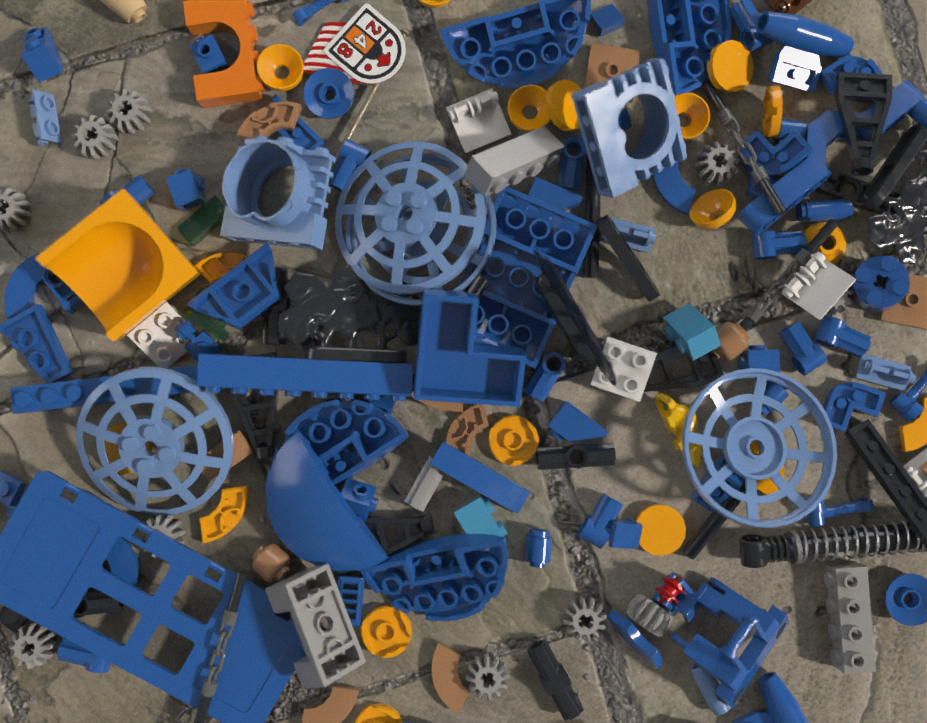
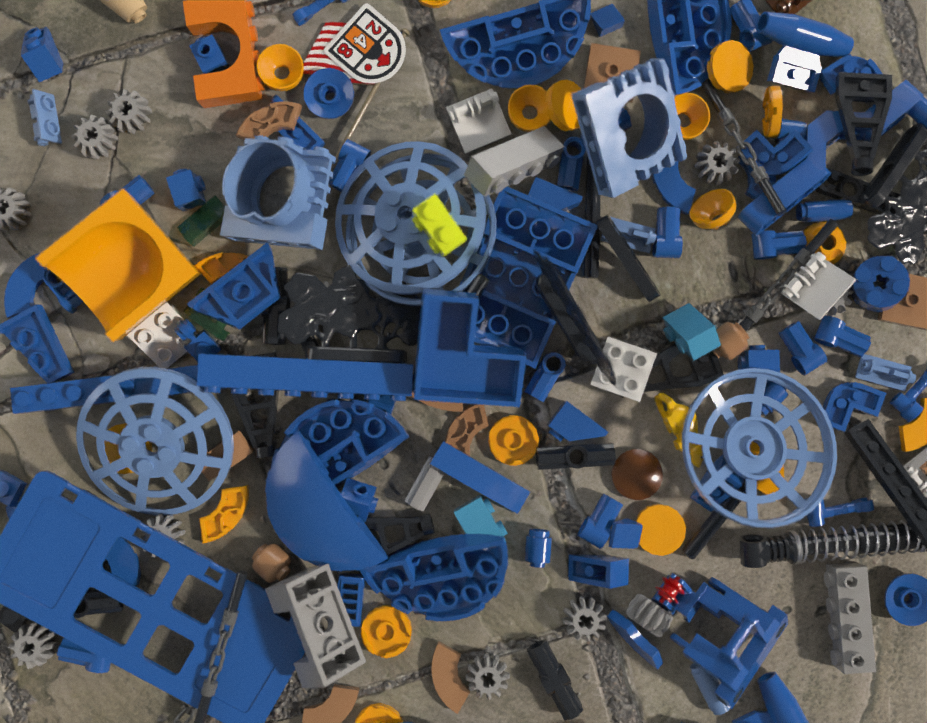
none -> neon yellow brick [411,194,467,257]
none -> blue slope [568,554,629,589]
none -> reddish brown dish [611,449,663,500]
none -> blue piece [652,207,683,259]

